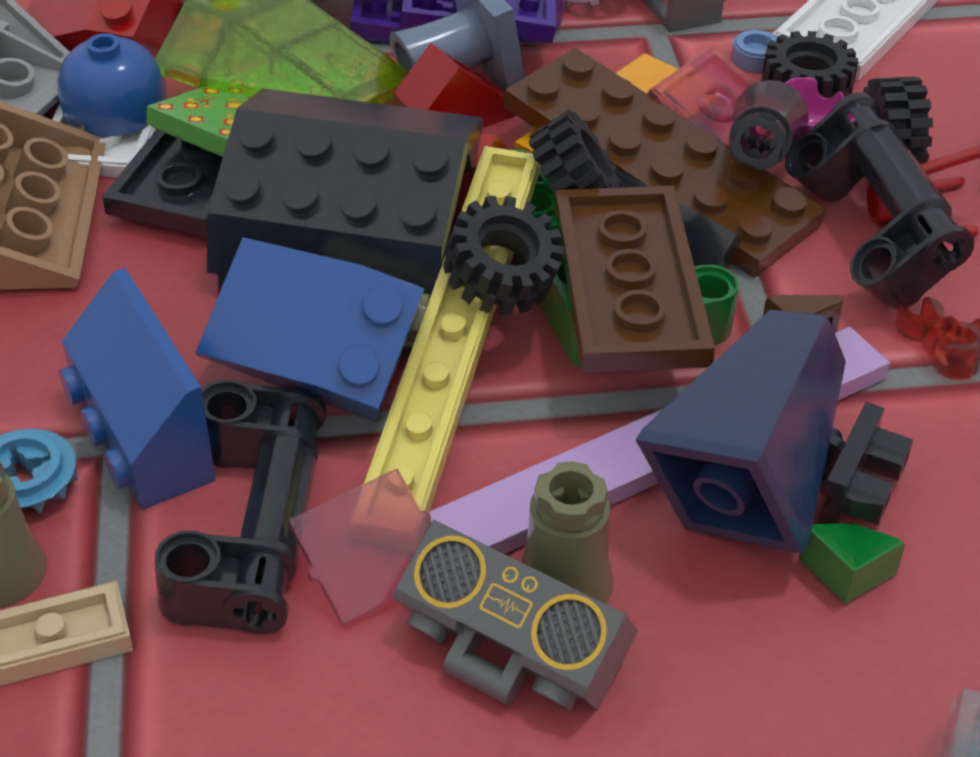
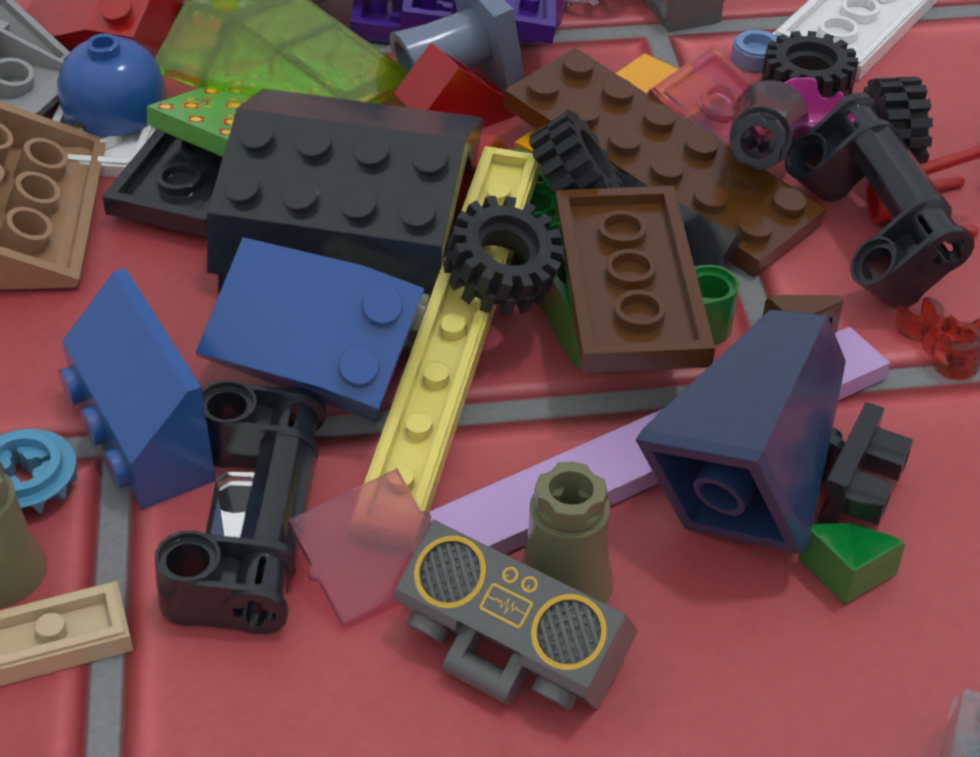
none -> clear smoke piece [205,472,254,538]

